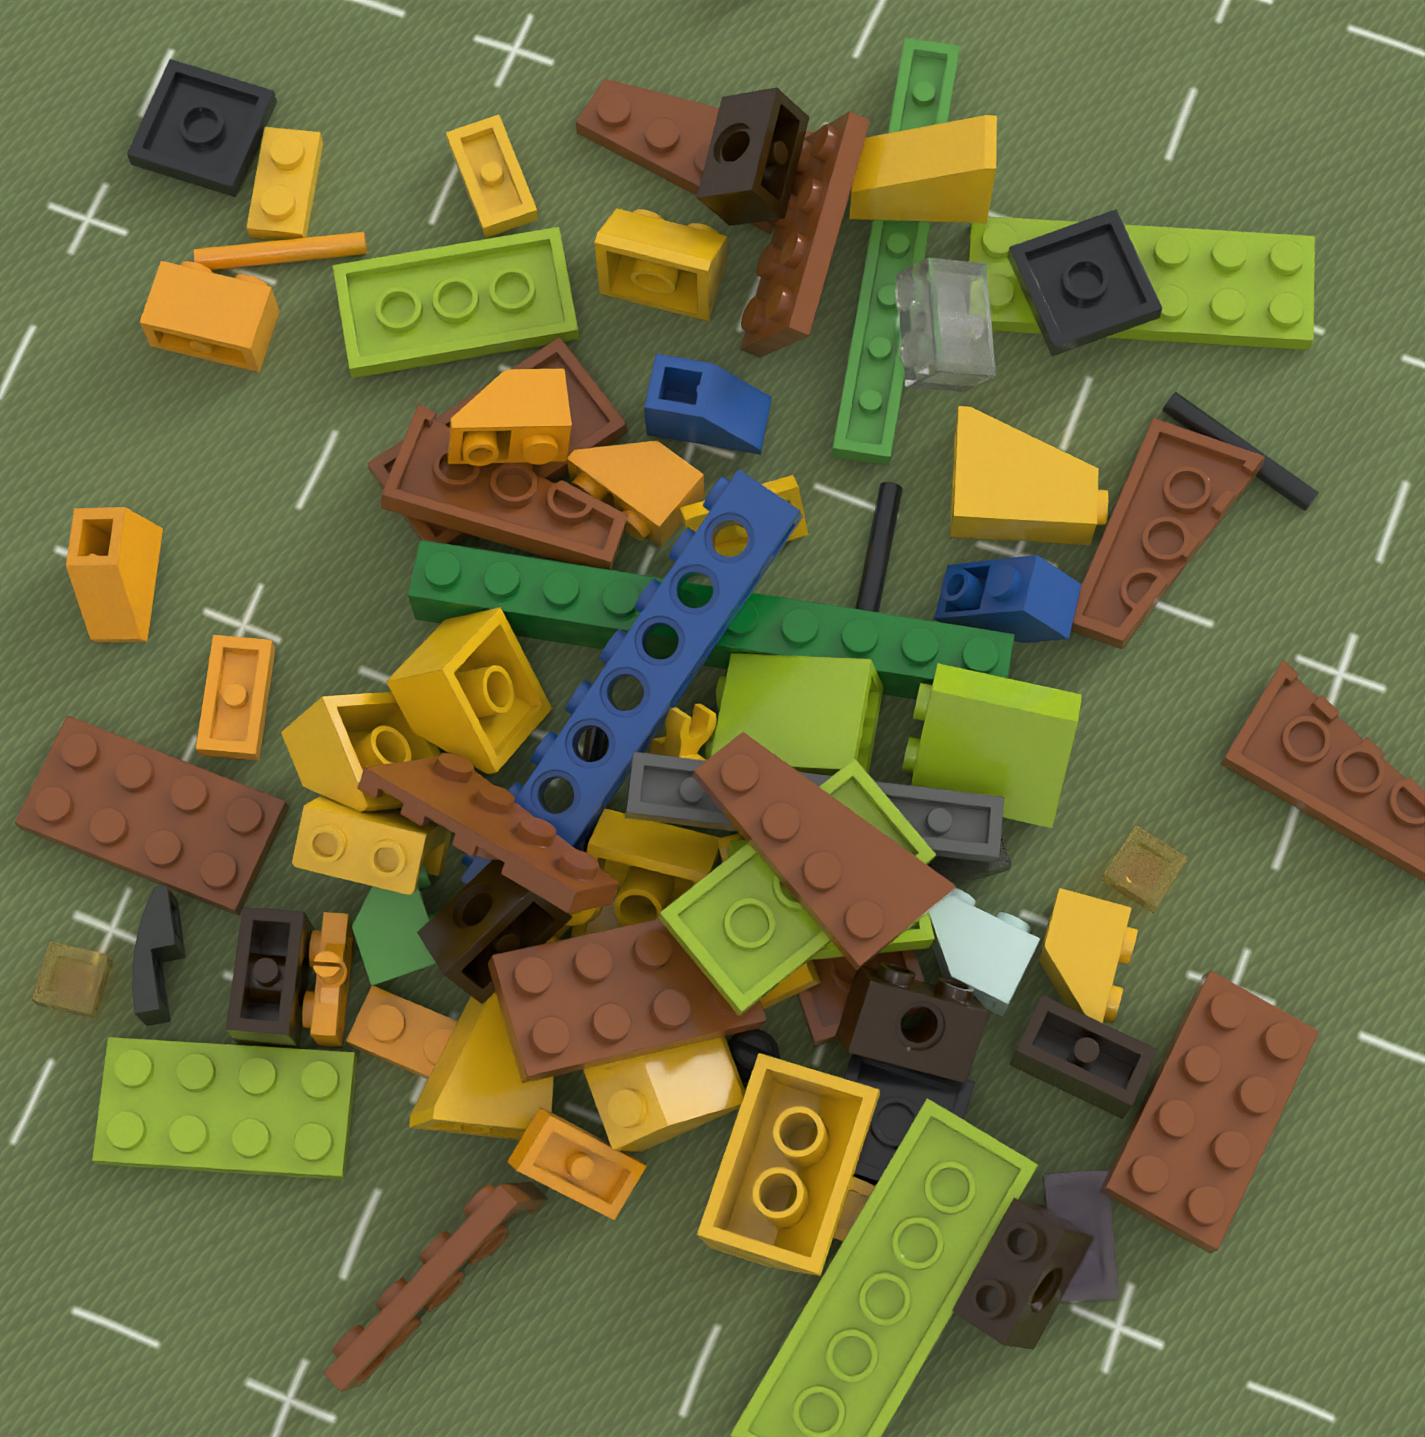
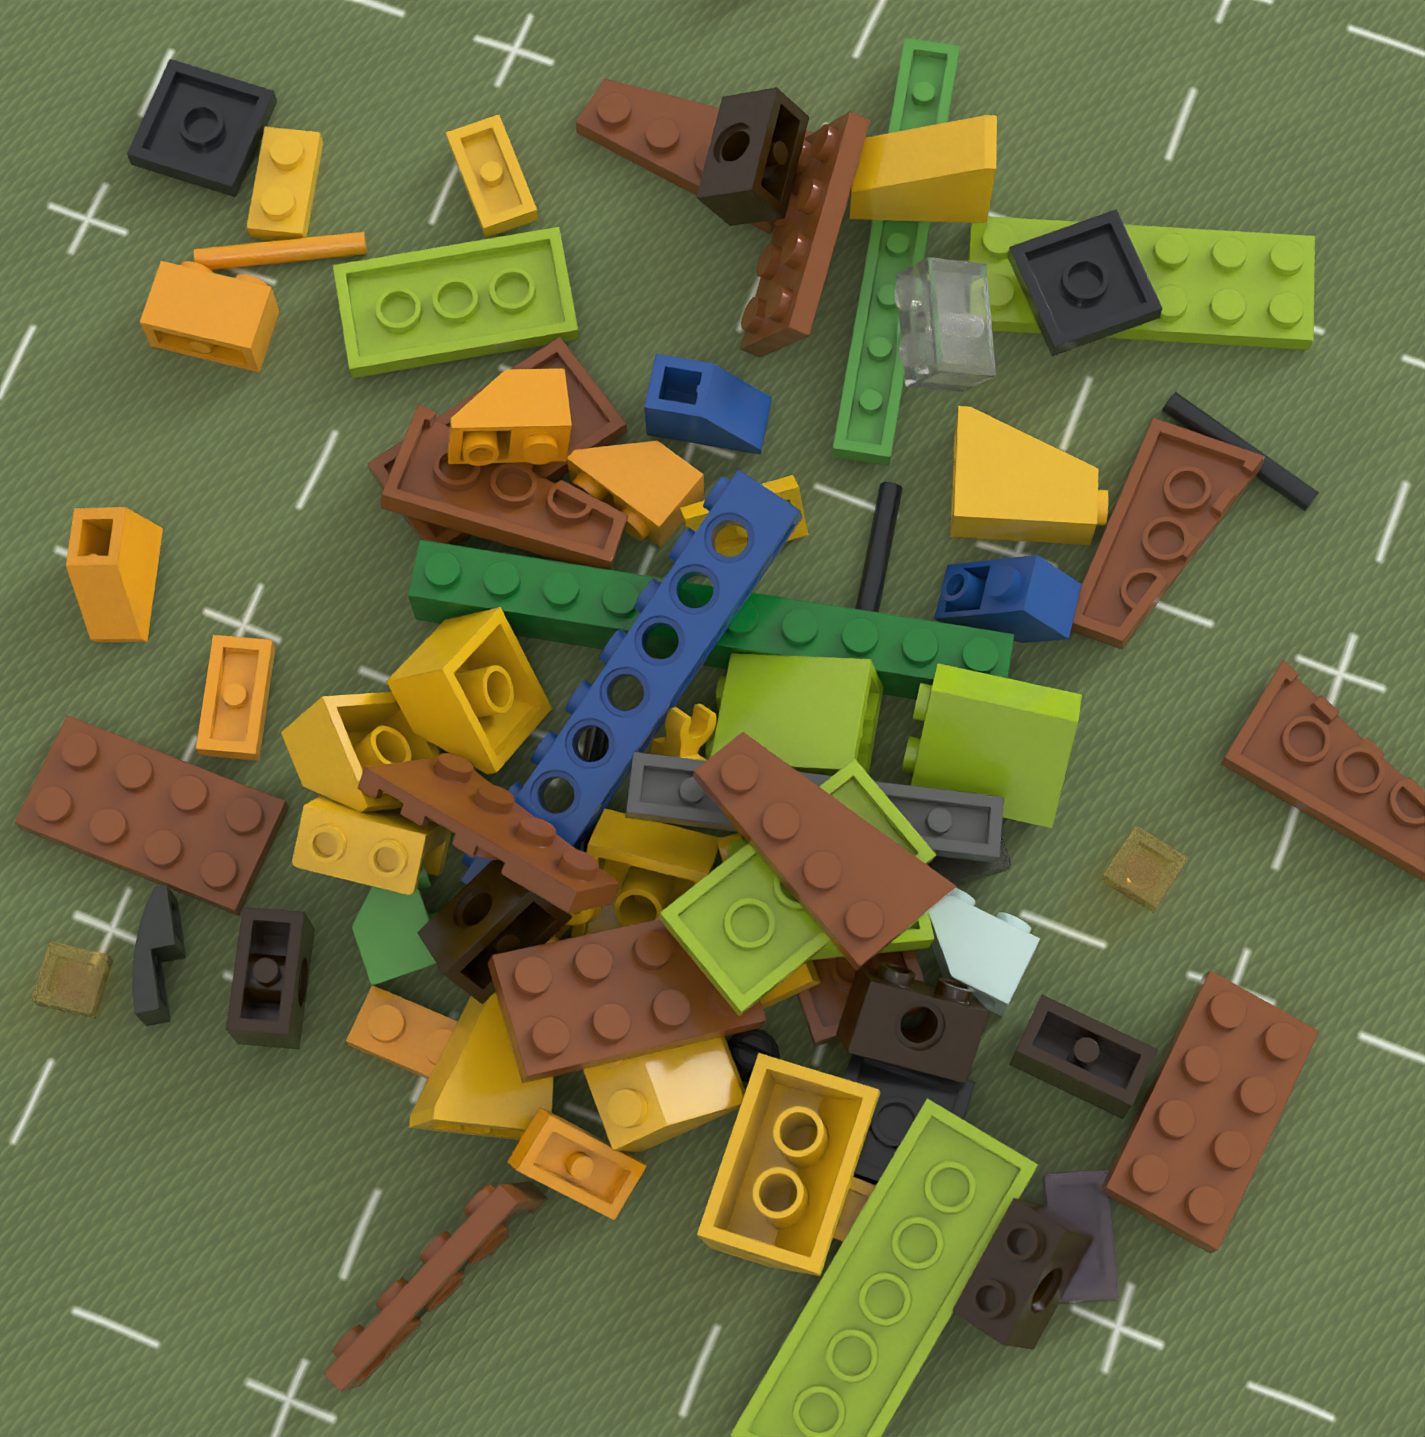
lime plate [92,1037,358,1180] -> none
light orange plate [302,912,355,1048] -> none
yellow slope [594,208,728,322] -> none
yellow slope [1038,888,1138,1024] -> none

